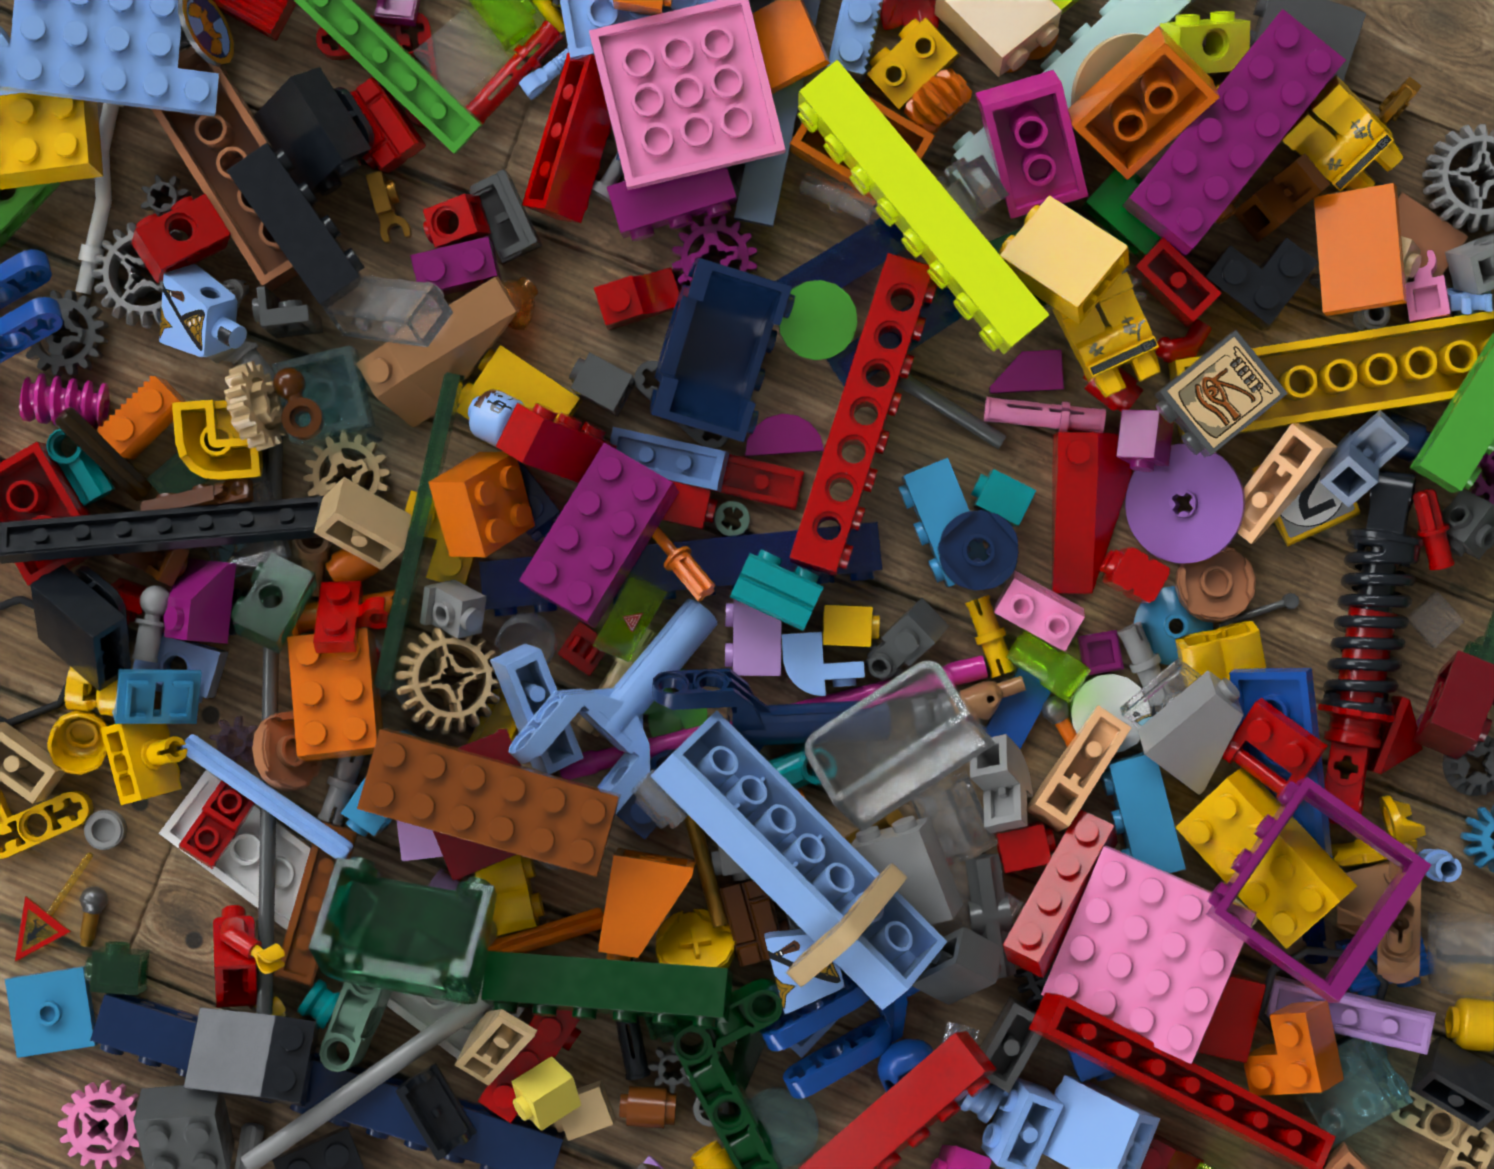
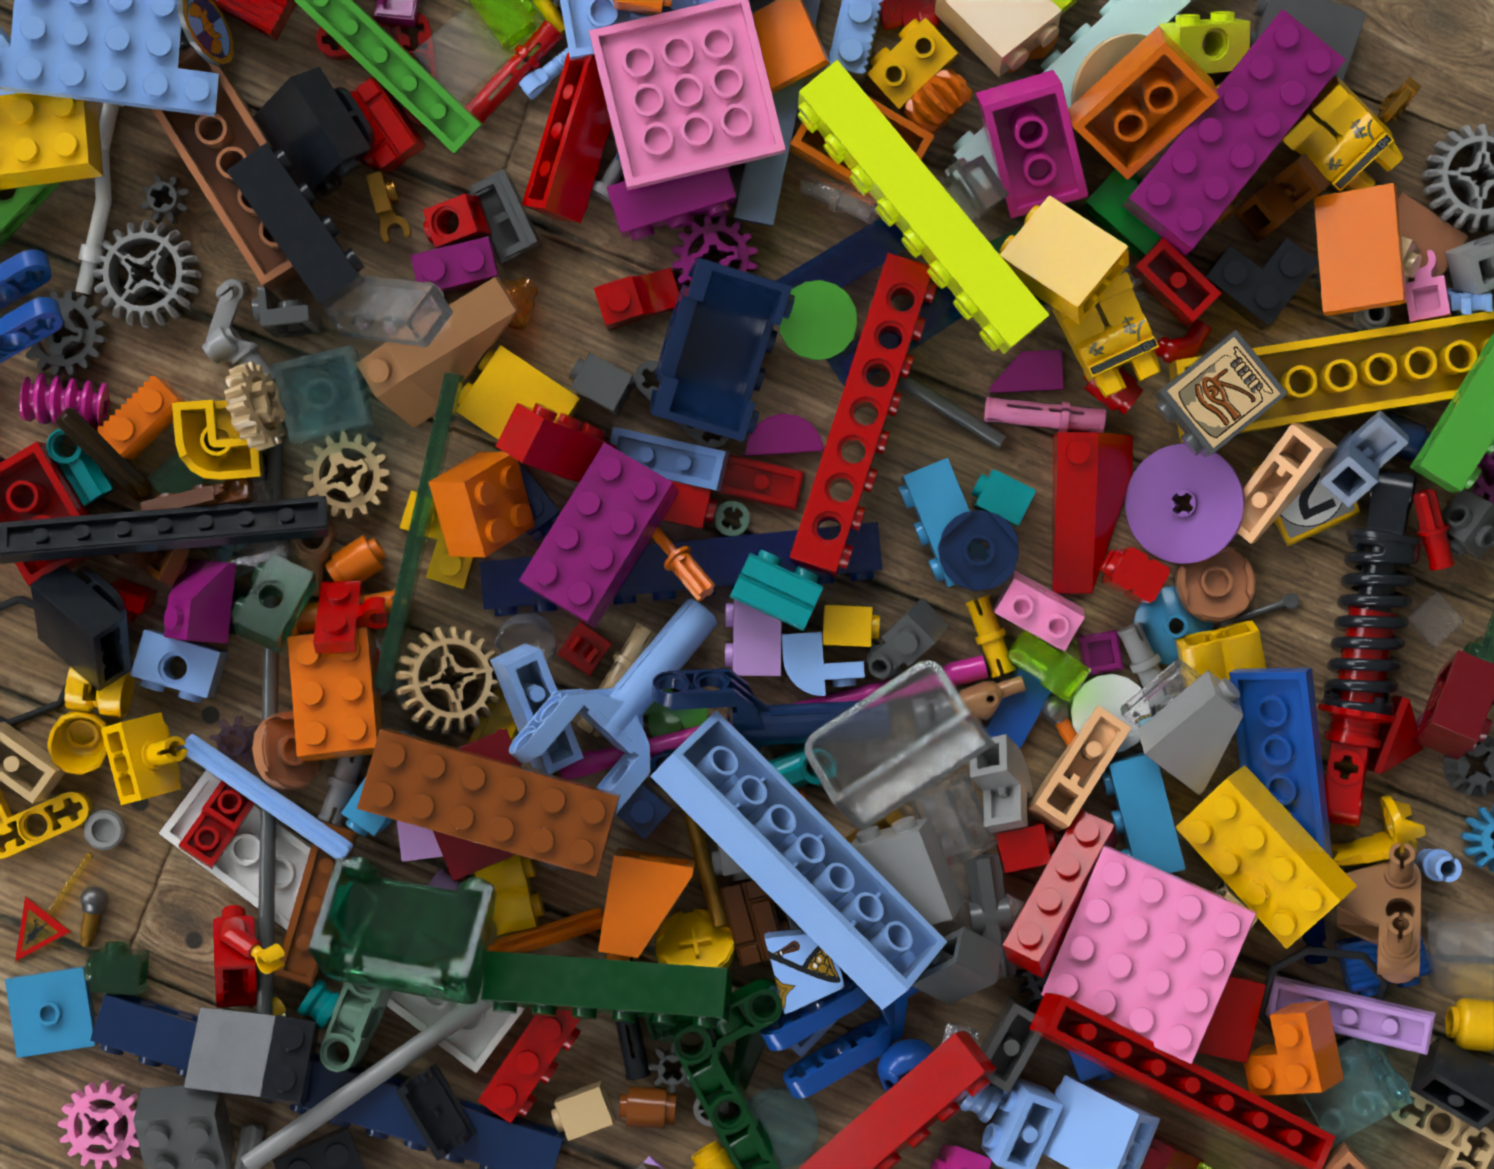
dark azure piece [112,669,202,724] -> none
red brick [131,194,231,283] -> none
light grey pin [132,585,170,663] -> none
light blue torso [159,264,247,357] -> none
reddish brown plate [273,367,325,440] -> none
tan brick [314,477,411,570] -> none
light grey brick [420,579,487,639] -> none
tan slope [455,1009,537,1086] -> none
light blue head [468,389,524,447] -> none
light yellow brick [511,1056,581,1131] -> none
clear neon green slope [592,573,667,662] -> none
clear brick [631,769,688,829] -> none
tan beam [786,863,907,987] -> none
brick [1116,410,1174,472] -> none
magenta window [1206,777,1432,1003] -> none
red plate [1222,698,1328,798] -> none

